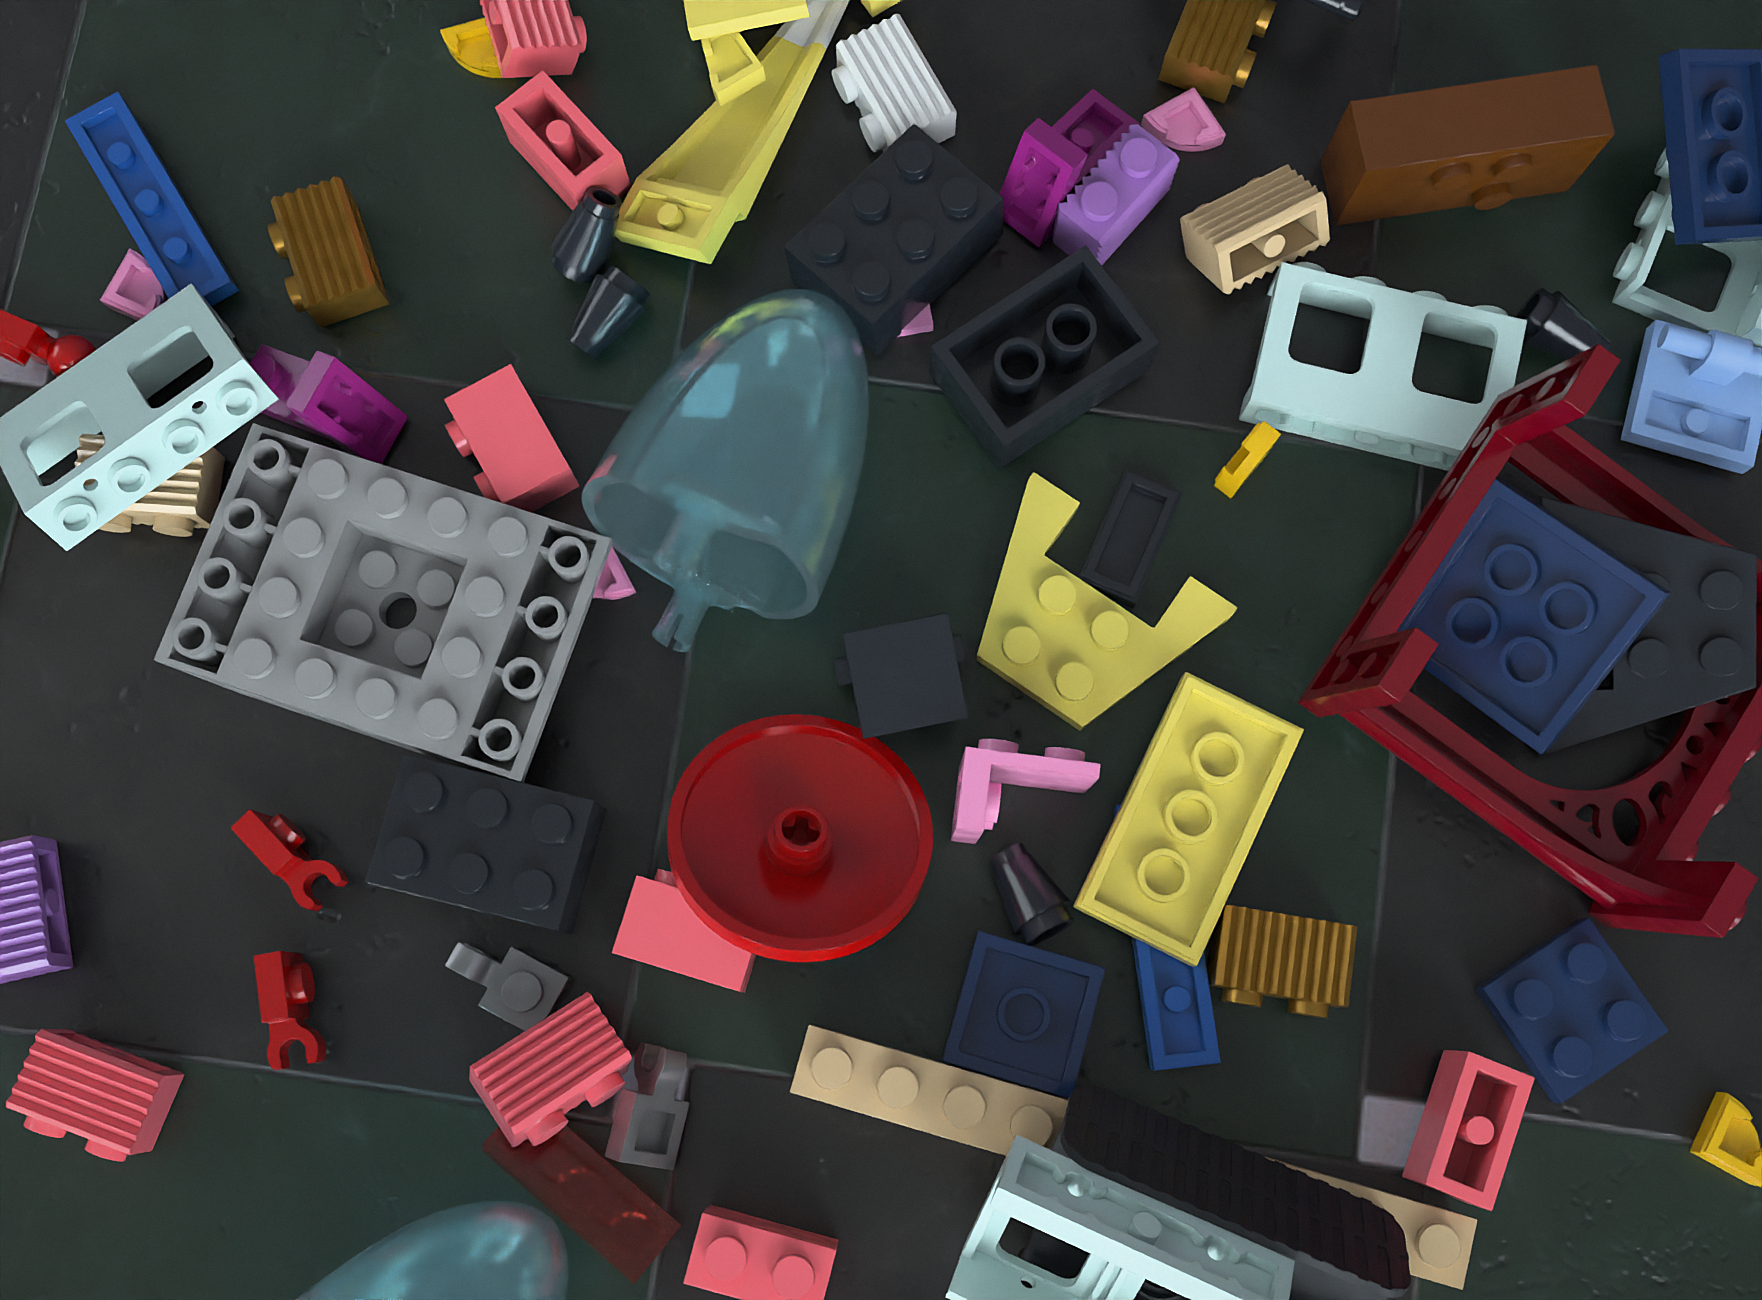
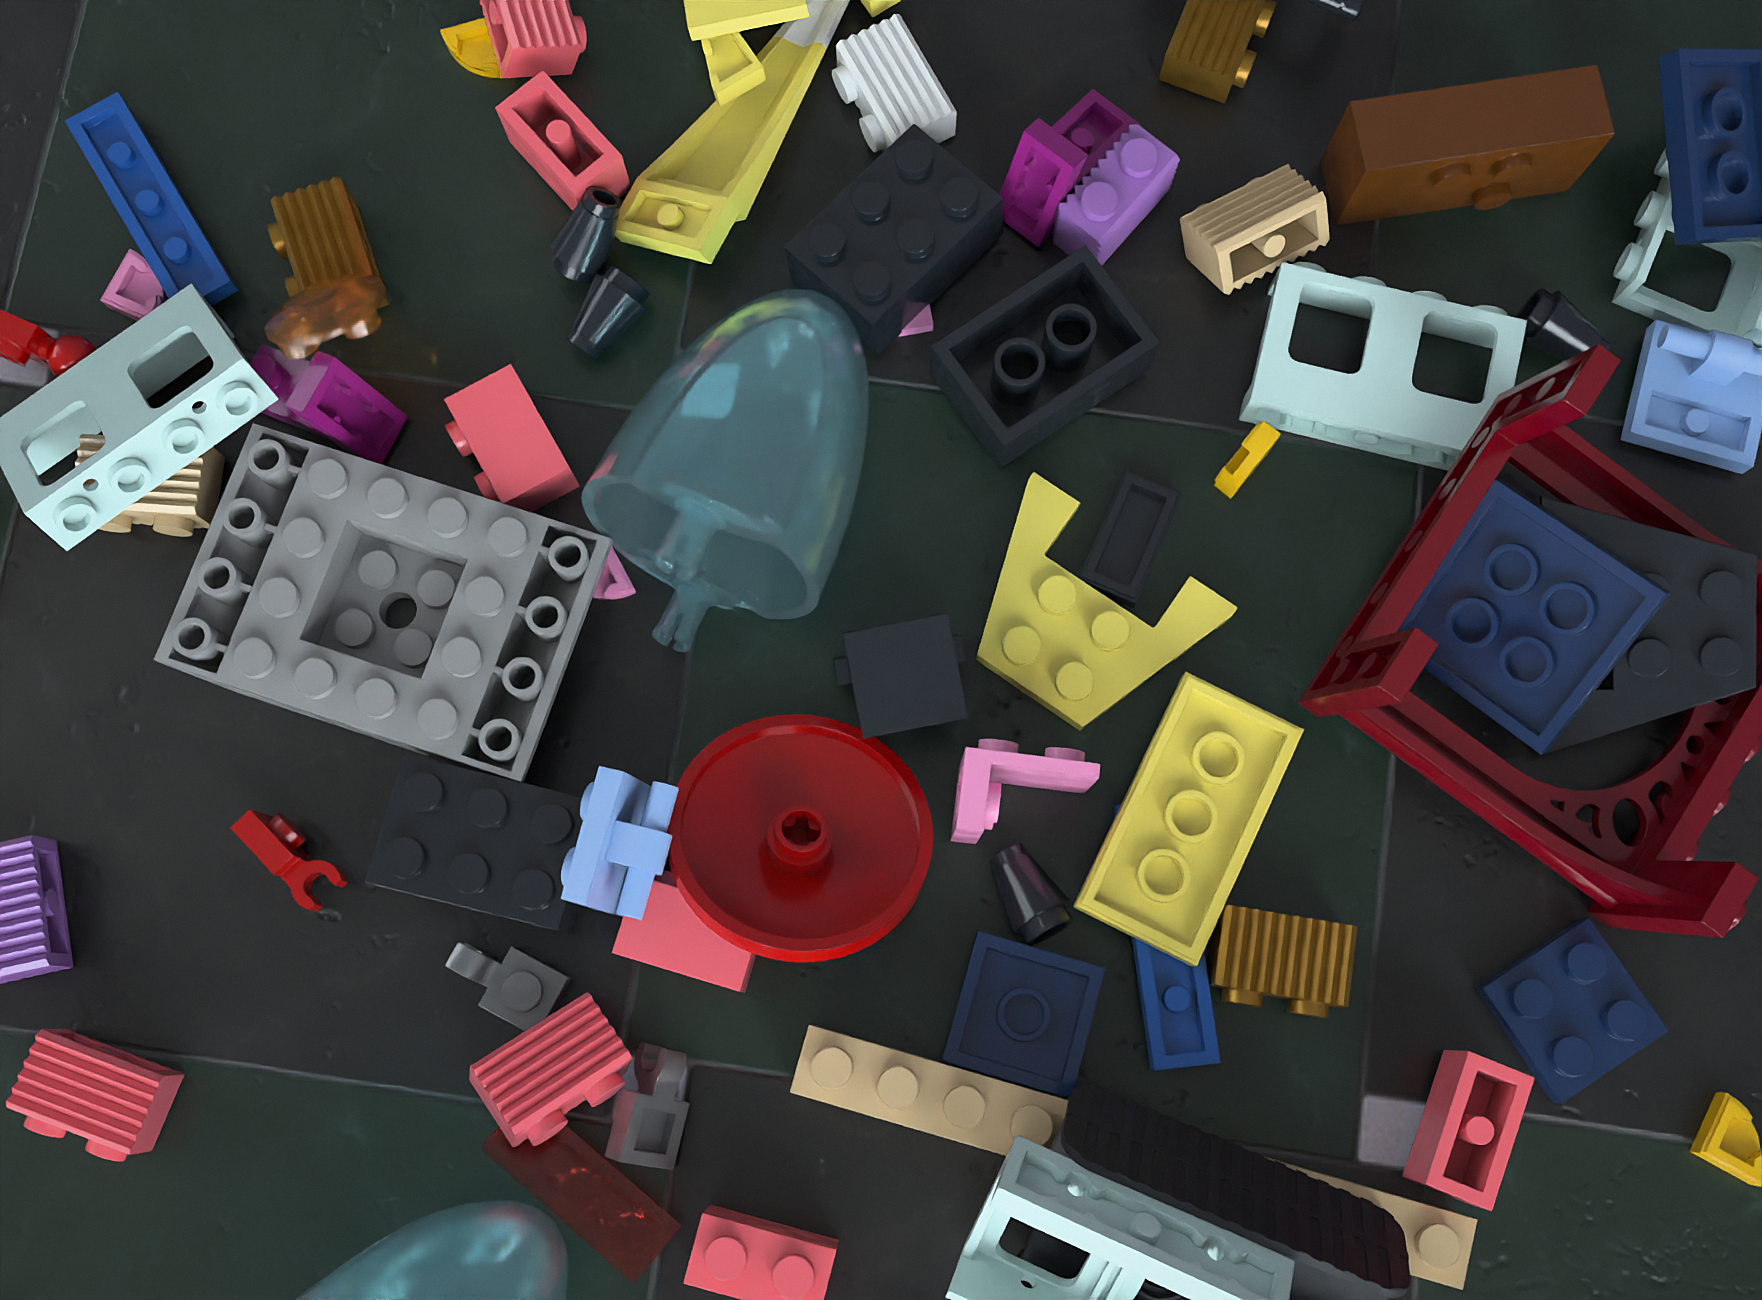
red plate [254,951,326,1070] -> none
bright pink tile [1141,87,1226,152] -> none
none -> clear orange dish [264,274,386,360]
none -> light blue plate [561,766,679,920]

